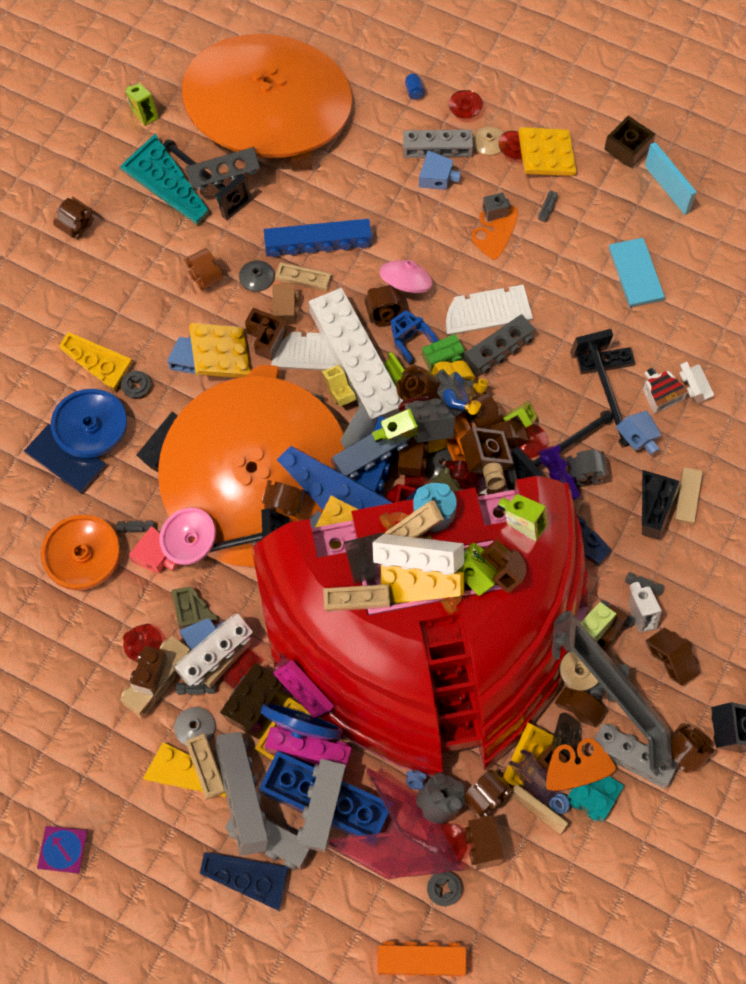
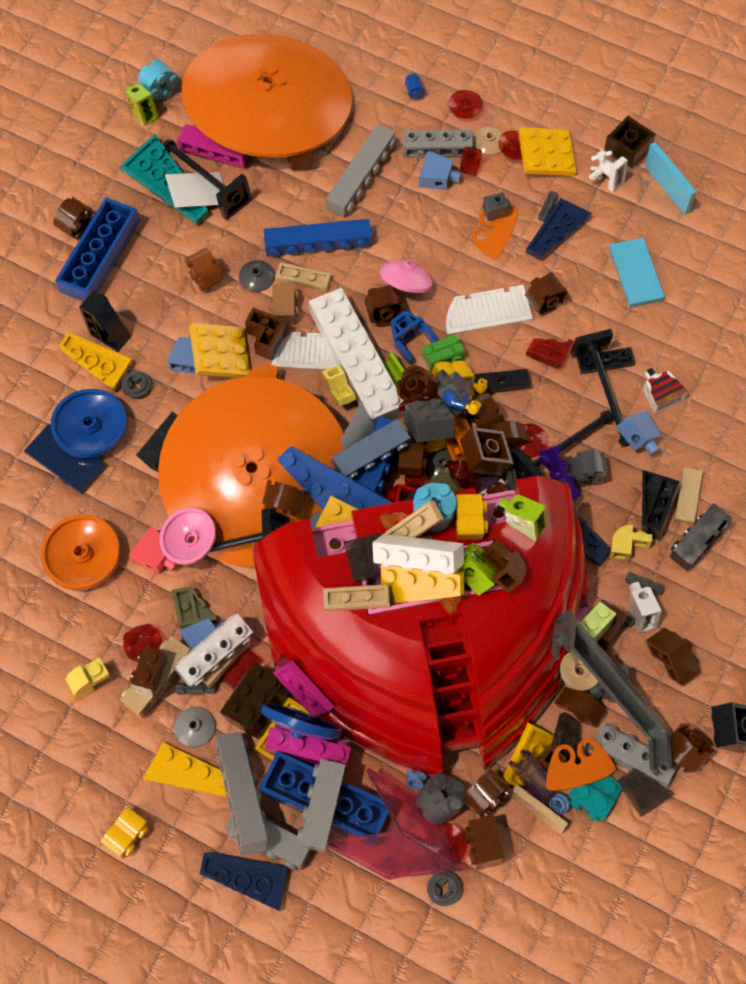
piece [37,826,87,874] -> none
dark grey axle [116,520,155,533] -> none
tan tile [185,733,225,800] -> none
dark grey brick [186,147,260,190] -> none
lime torso [372,409,418,445] -> none
orange brick [377,941,466,977] -> none
dark grey brick [464,314,536,377] -> none
tan wheel [483,462,505,490] -> none
lime panel [503,401,537,427] -> none
white bracket [679,362,714,404] -> none
none -> blue brick [55,197,140,301]
none -> light yellow brick [65,657,110,701]
none -> black wedge [79,291,132,352]
none -> yellow brick [101,807,149,859]
none -> medium azure brick [138,59,179,100]
none -> white sticker [165,172,223,207]
none -> dark pink brick [178,124,250,168]
none -> light grey brick [326,124,396,218]
none -> yellow brick [456,494,488,540]
none -> clear red panel [460,146,482,176]
none -> black tile [473,369,530,393]
none -> reddish brown brick [525,272,568,315]
none -> dark blue wing [526,198,592,260]
none -> clear red wing [526,338,574,369]
none -> white piece [588,149,628,192]
none -> light yellow brick [609,525,652,561]
none -> clear smoke wing [616,769,674,817]
none -> black wedge [670,503,732,572]

